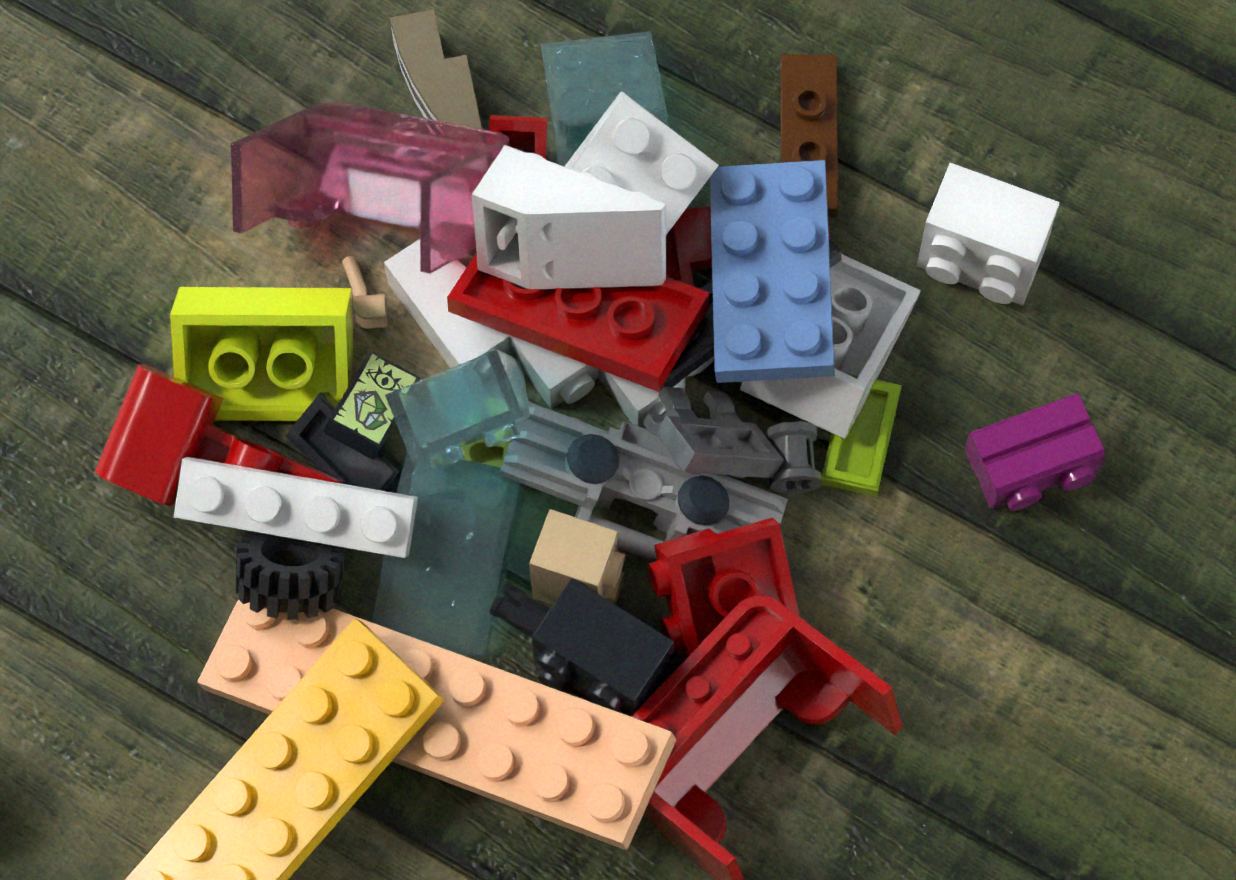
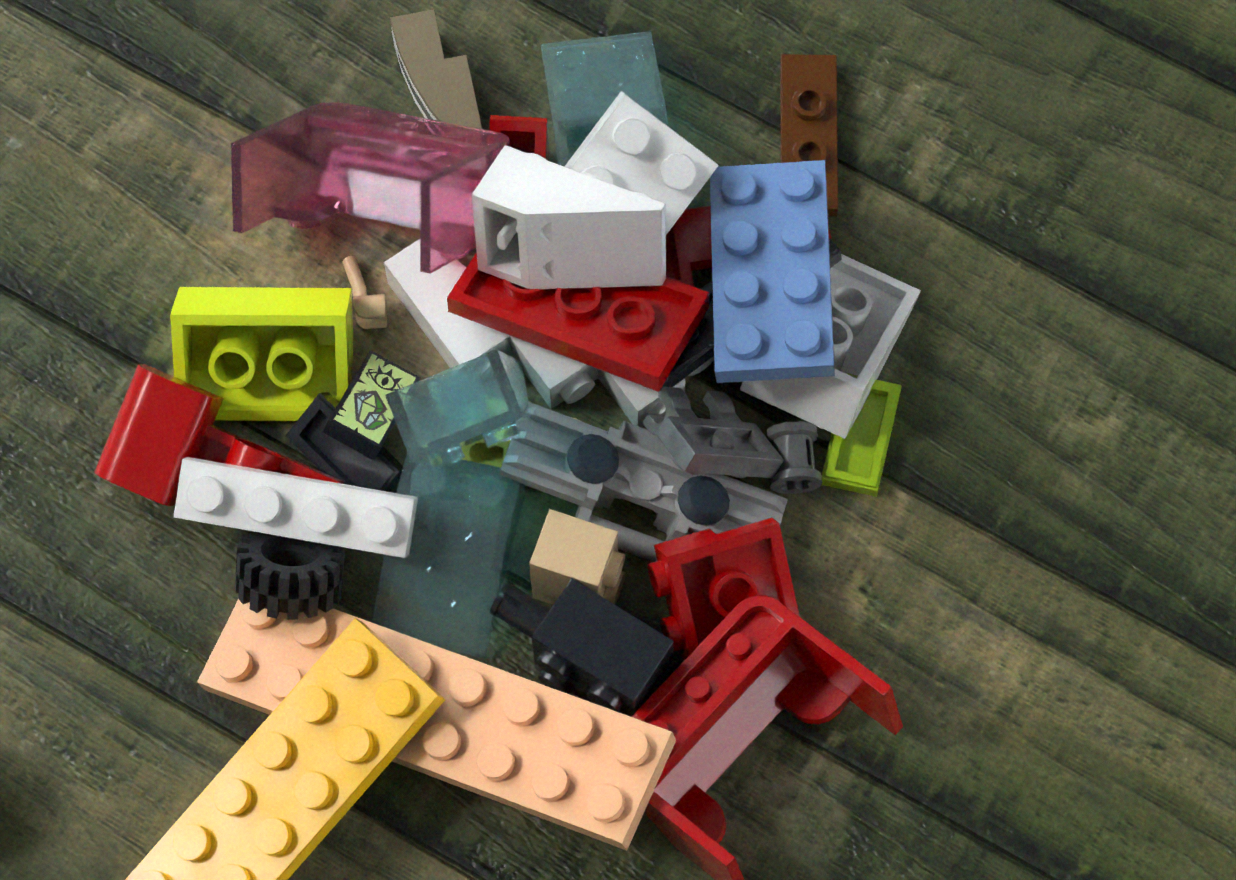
white brick [916,163,1060,306] -> none
magenta brick [965,393,1105,511] -> none

